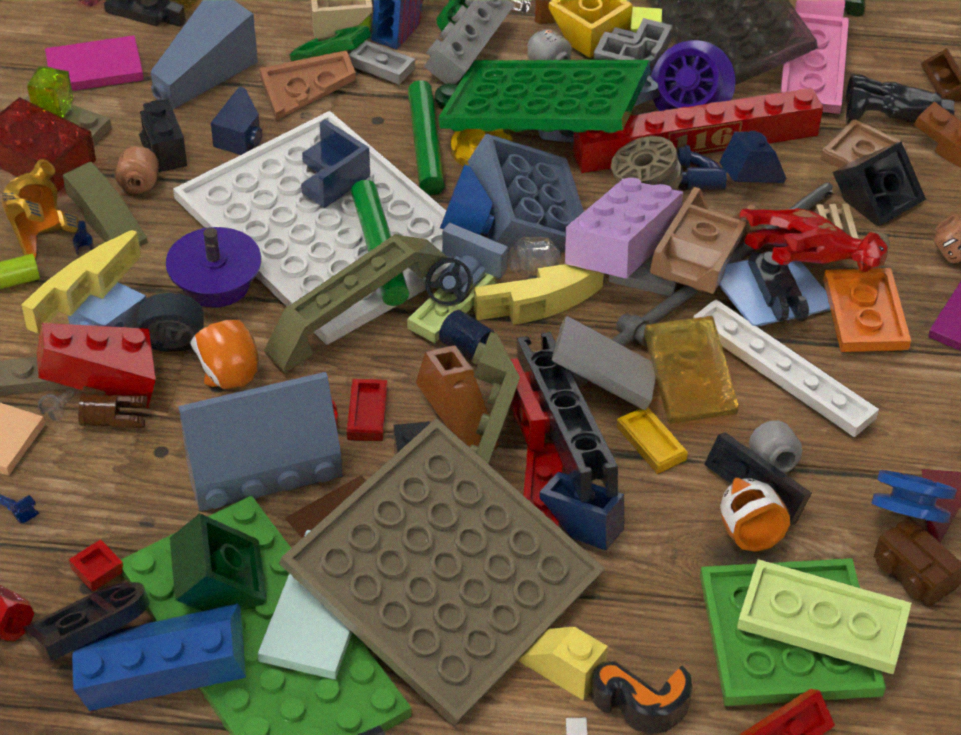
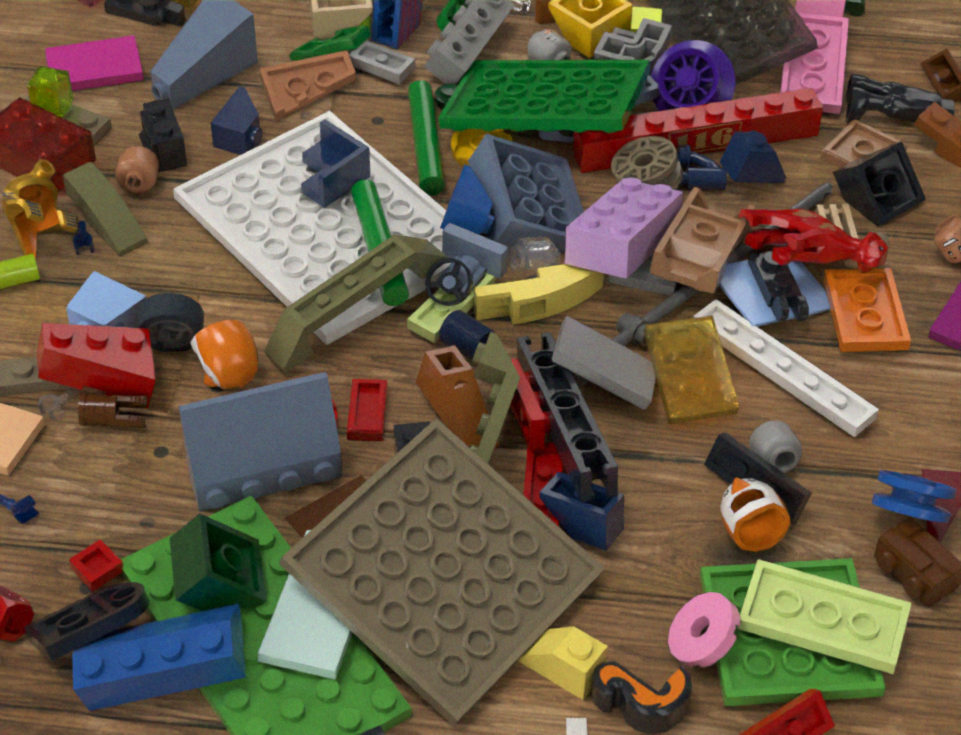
light yellow slope [21,230,141,334] -> none
dark purple piece [166,227,261,308] -> none
yellow tile [616,407,688,474] -> none
none -> bright pink tile [668,592,741,668]

